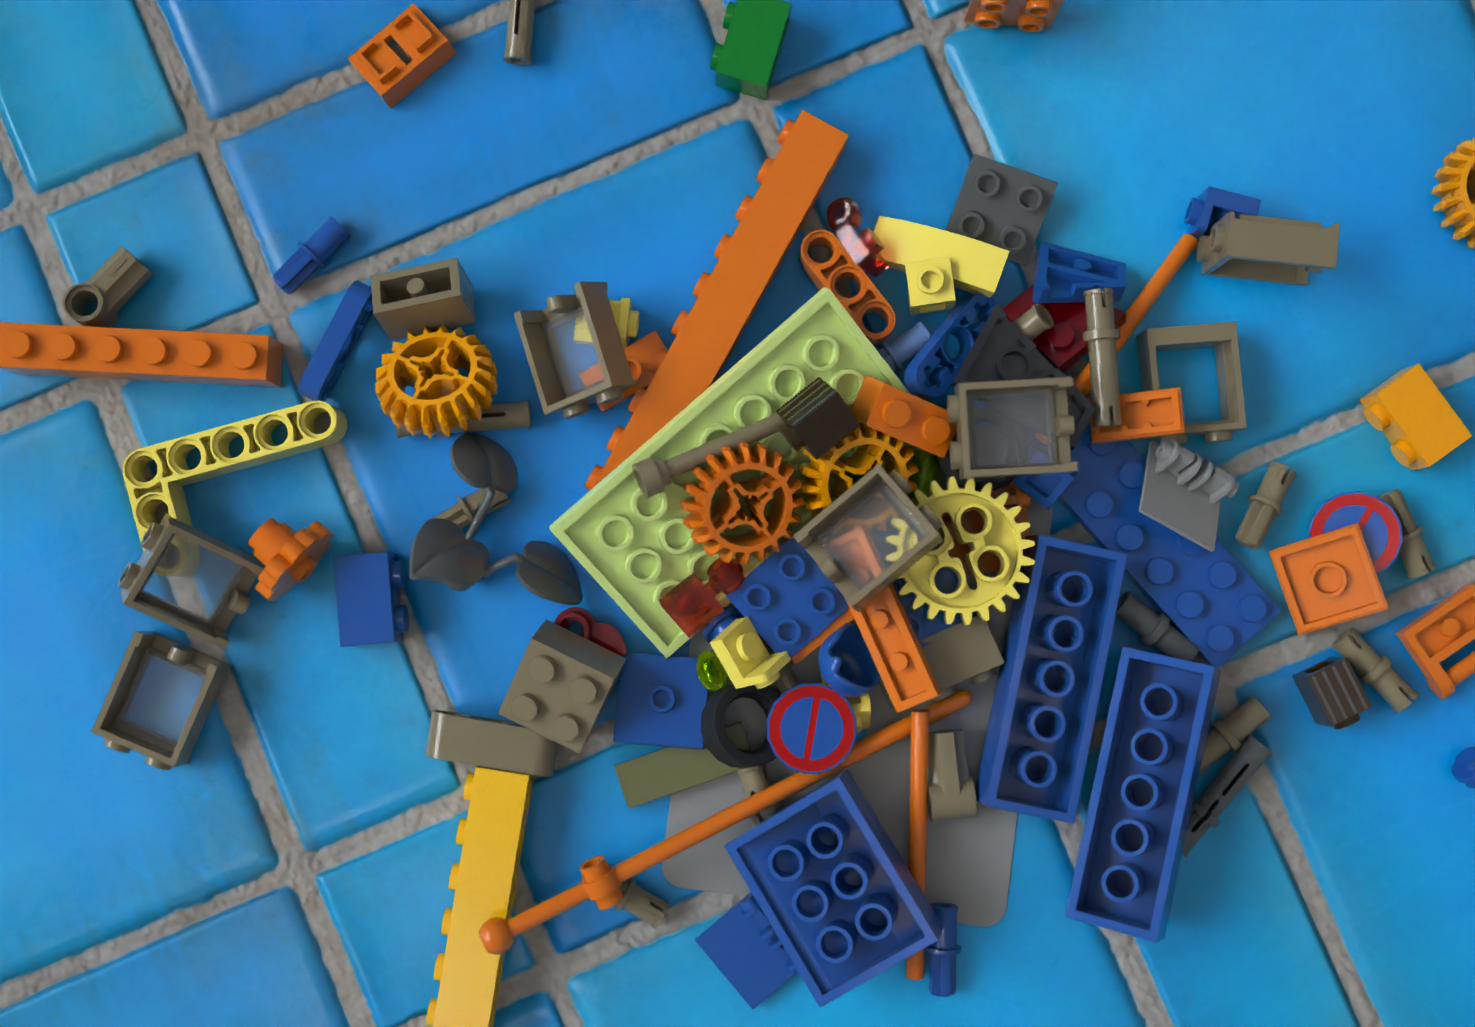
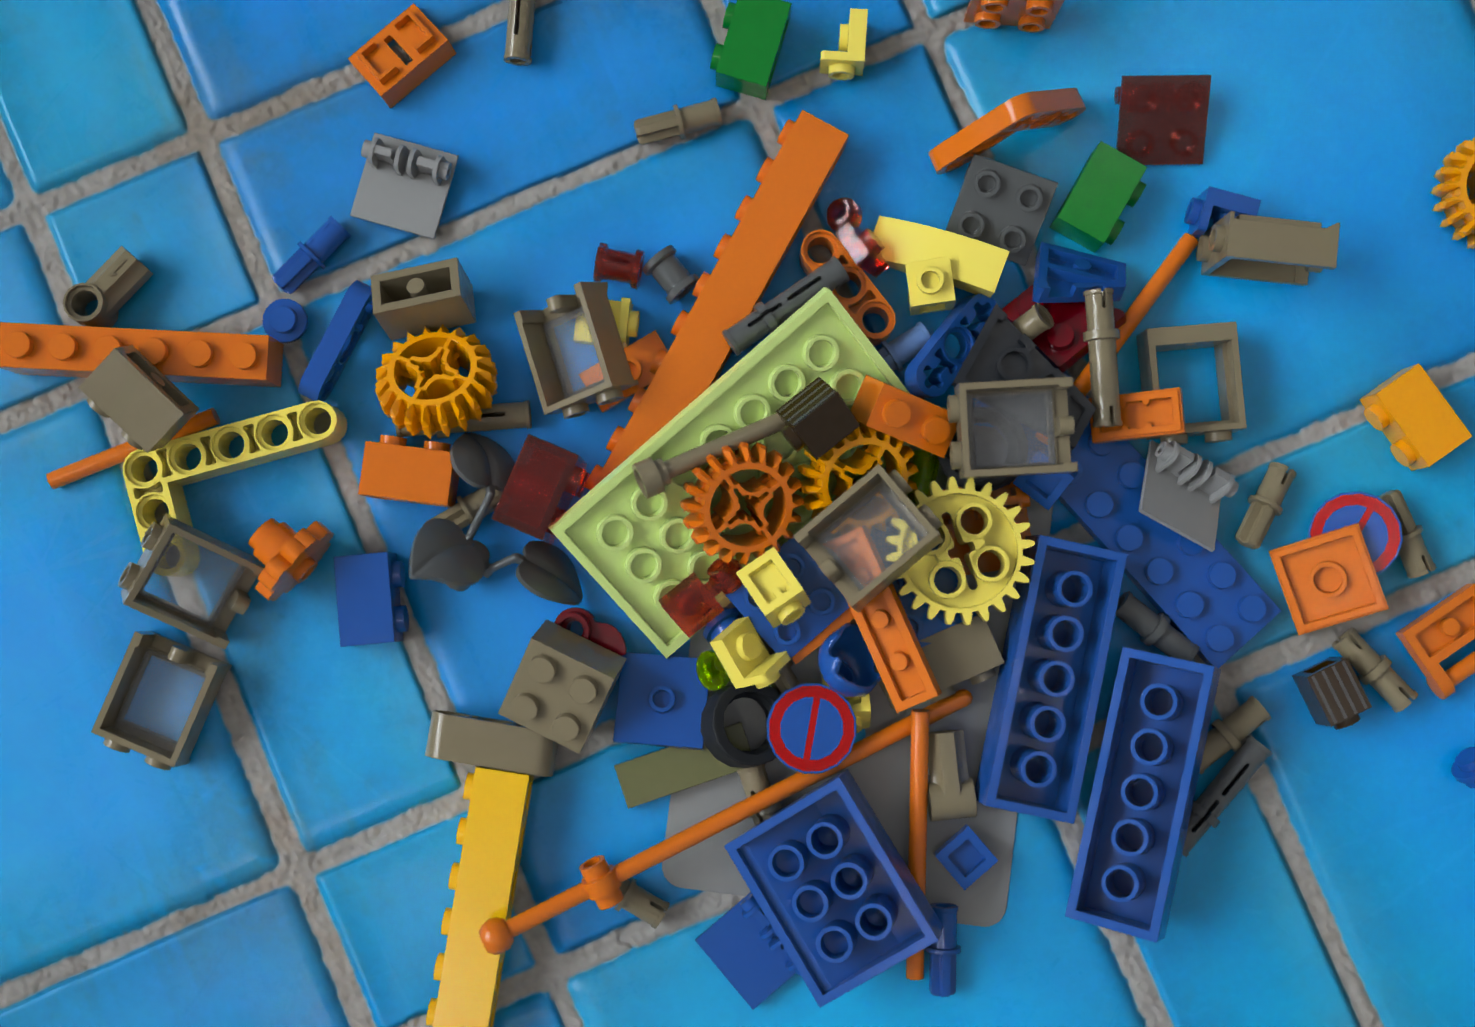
none -> orange bar [46,408,220,489]
none -> dark tan brick [78,345,199,453]
none -> blue plate [262,299,308,343]
none -> light grey hinge [350,132,459,240]
none -> orange brick [358,435,459,508]
none -> clear red brick [491,434,590,544]
none -> clear red bush [593,243,645,290]
none -> dark tan axle [634,97,723,145]
none -> dark grey bush [642,245,699,305]
none -> dark grey pin [722,256,850,356]
none -> light yellow bracket [736,547,811,628]
none -> light yellow bracket [819,8,868,80]
none -> orange beam [928,88,1086,174]
none -> blue plate [933,824,998,891]
none -> green brick [1049,141,1147,253]
none -> clear red hinge [1114,75,1211,165]

